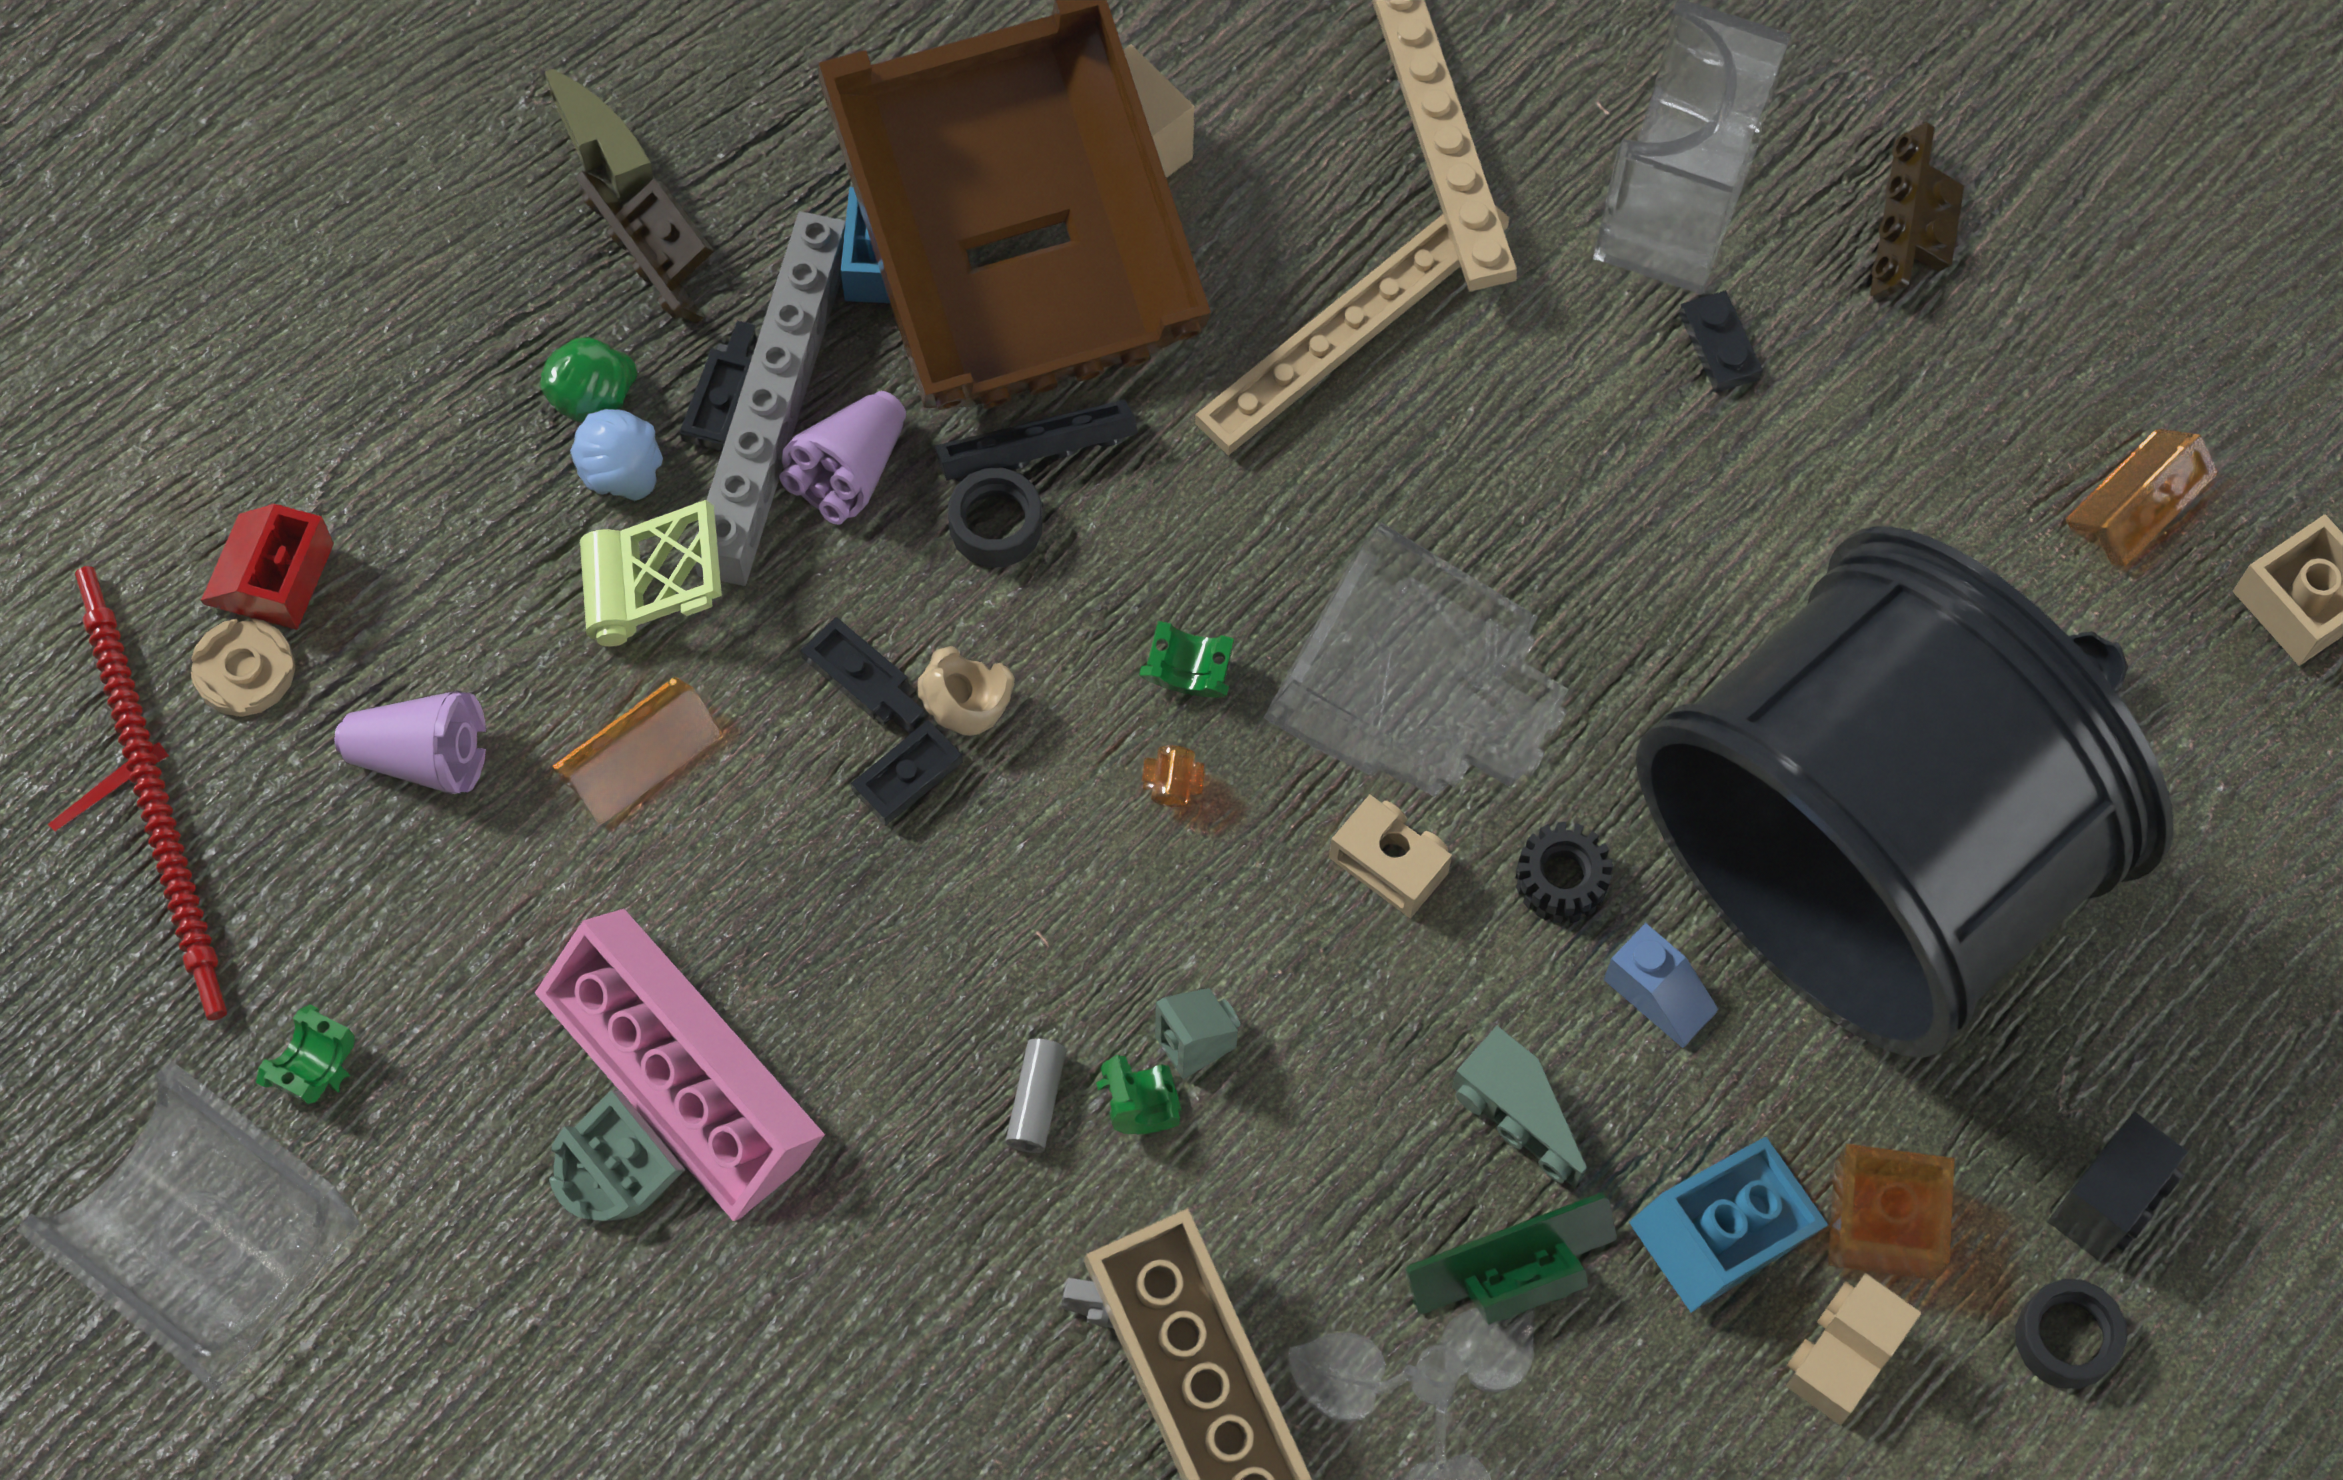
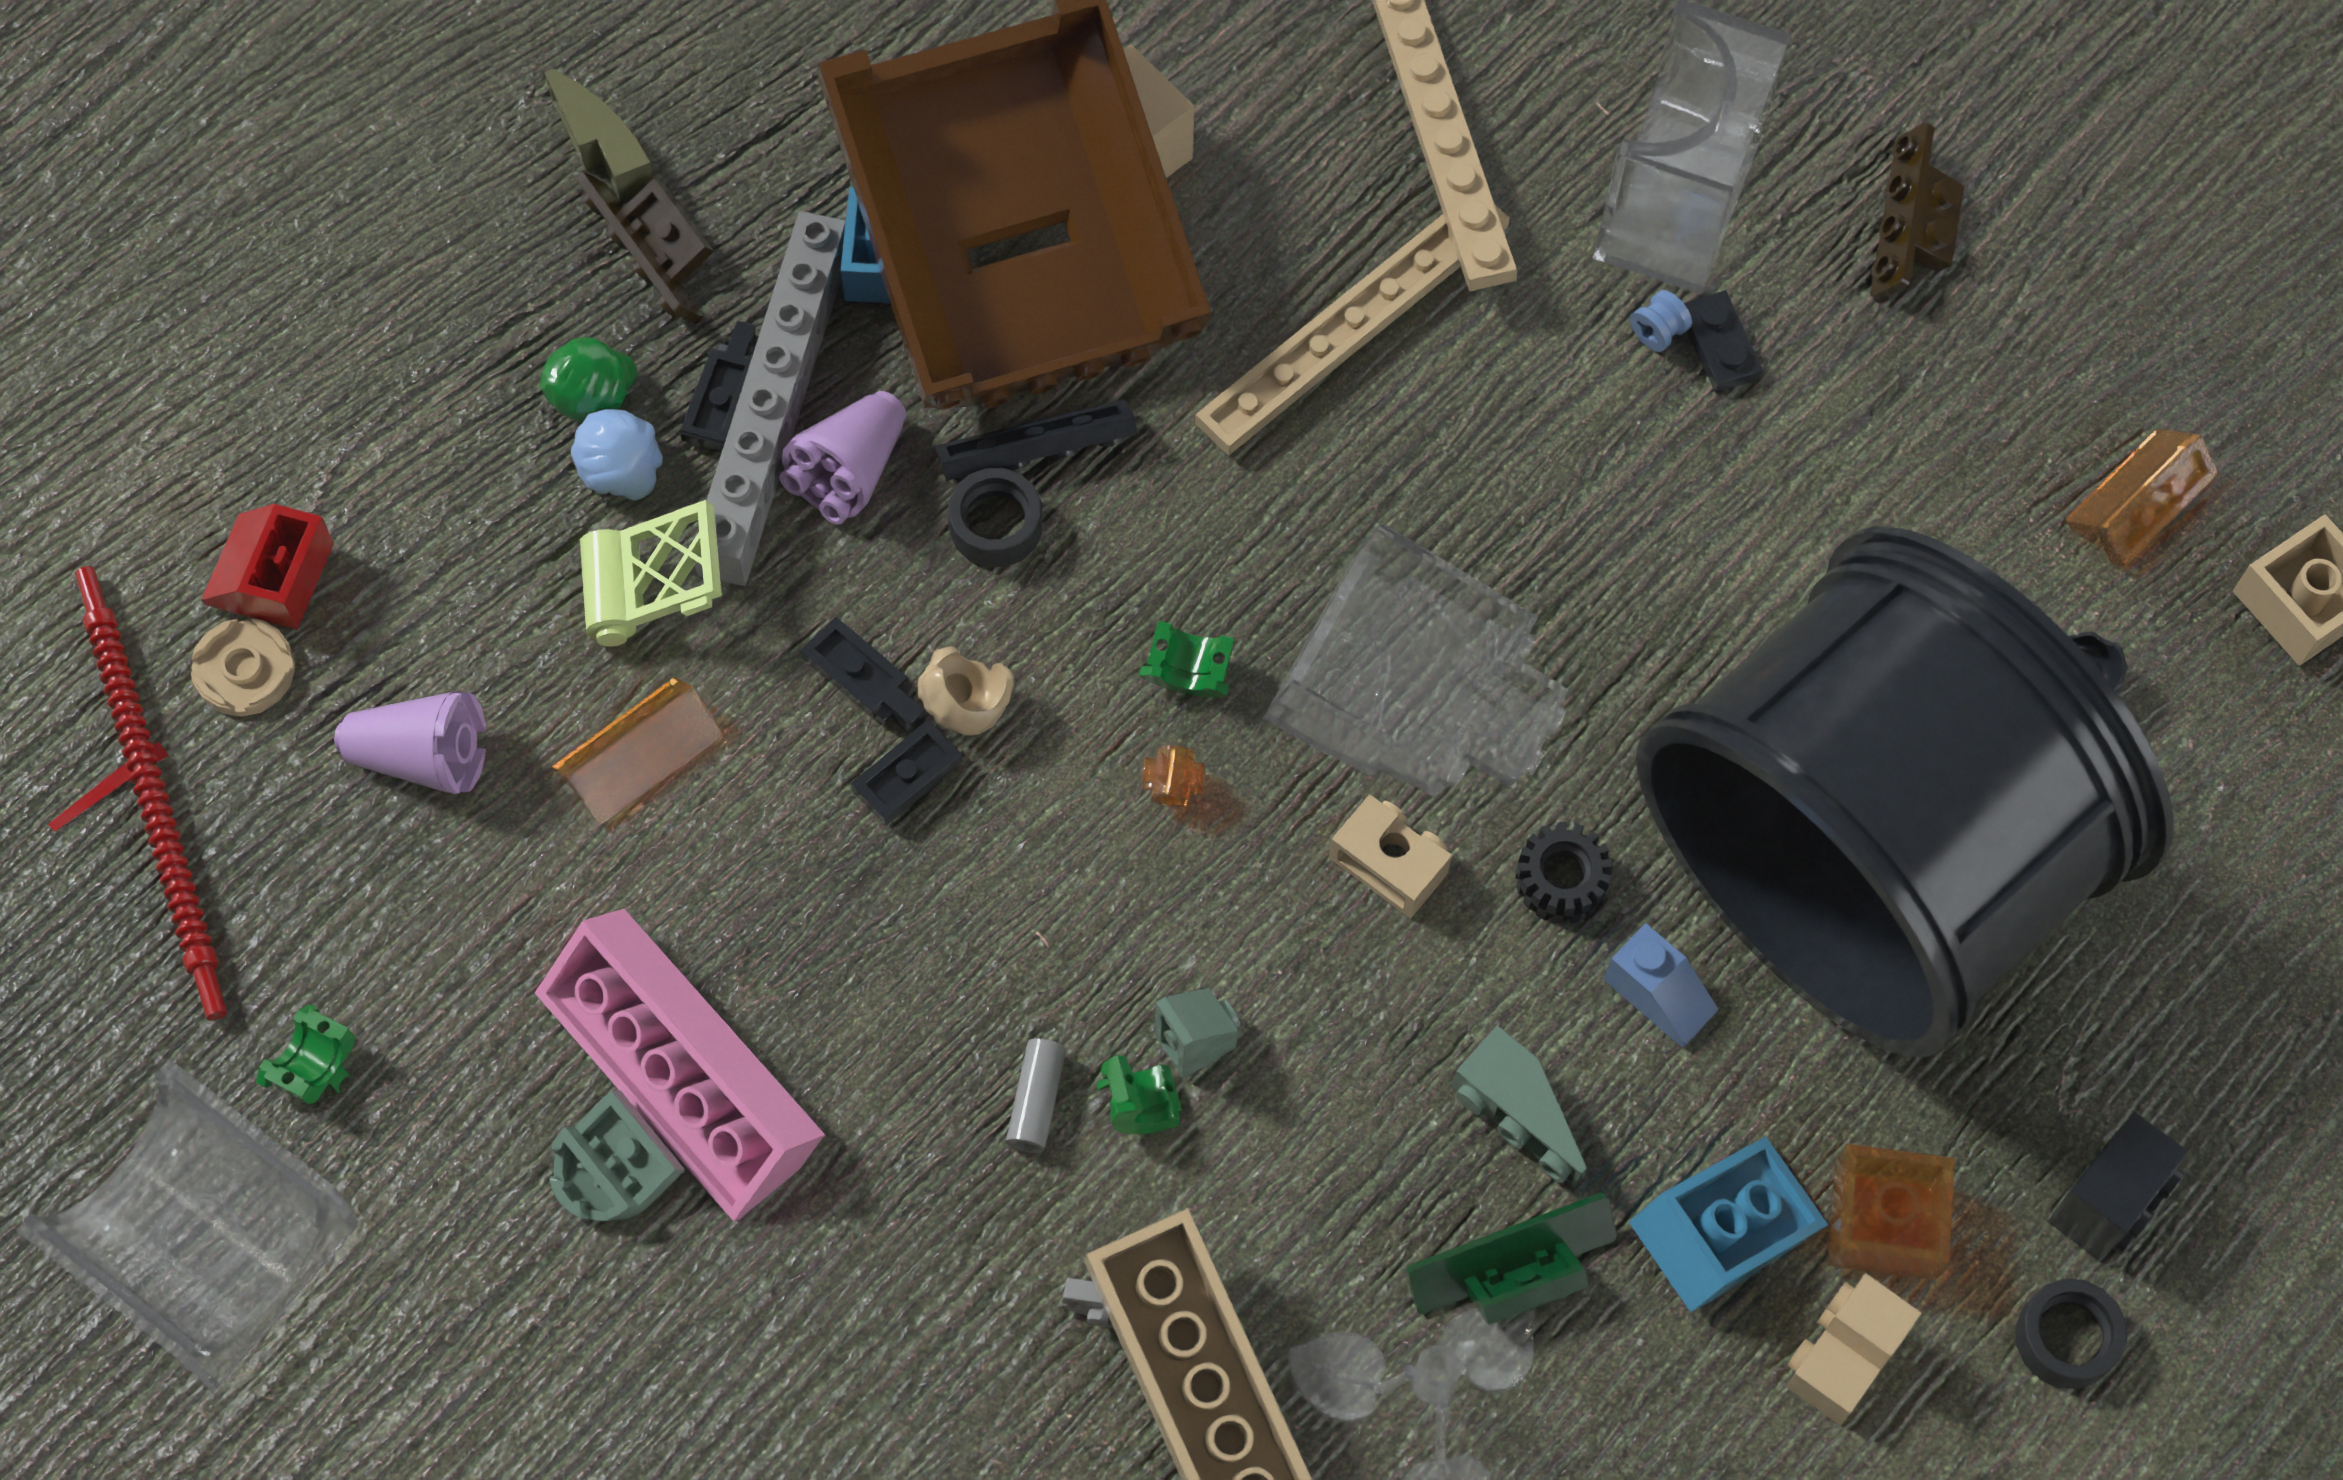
none -> medium blue wheel [1630,290,1692,352]

